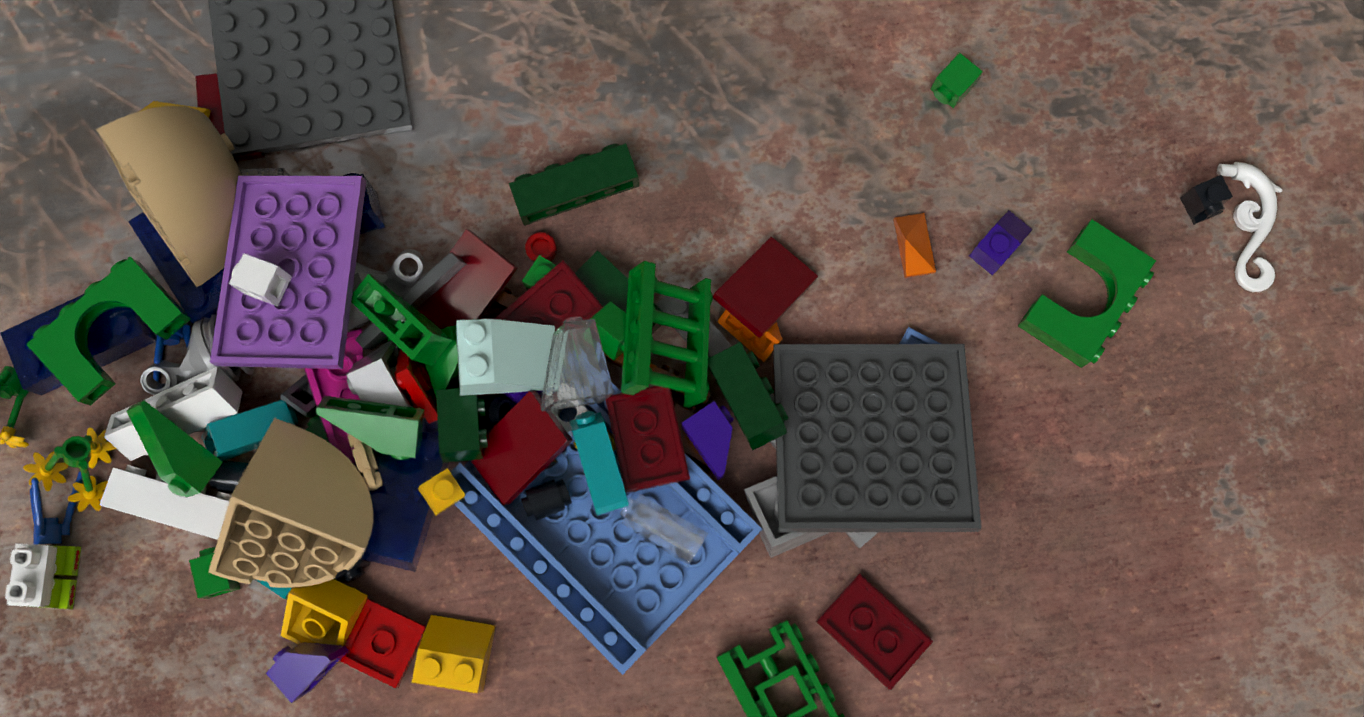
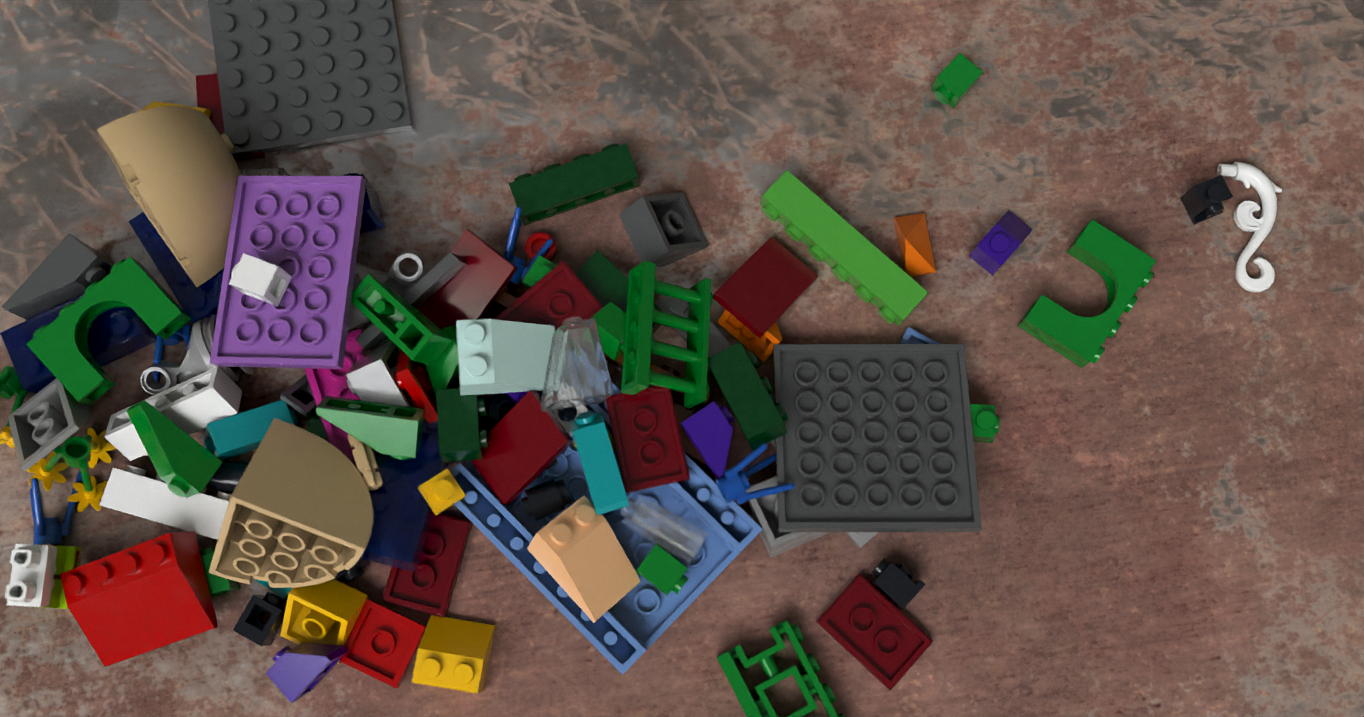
none -> dark grey slope [2,233,114,325]
none -> light grey slope [8,378,93,472]
none -> red slope [60,532,218,667]
none -> black brick [233,592,286,646]
none -> dark red tile [382,506,473,617]
none -> blue plant [503,207,553,285]
none -> light nougat slope [527,496,641,623]
none -> dark grey slope [619,192,708,267]
none -> green brick [636,544,689,596]
none -> blue plant [716,443,795,505]
none -> bright green brick [760,170,928,326]
none -> black brick [870,558,926,609]
none -> green brick [970,404,1000,443]

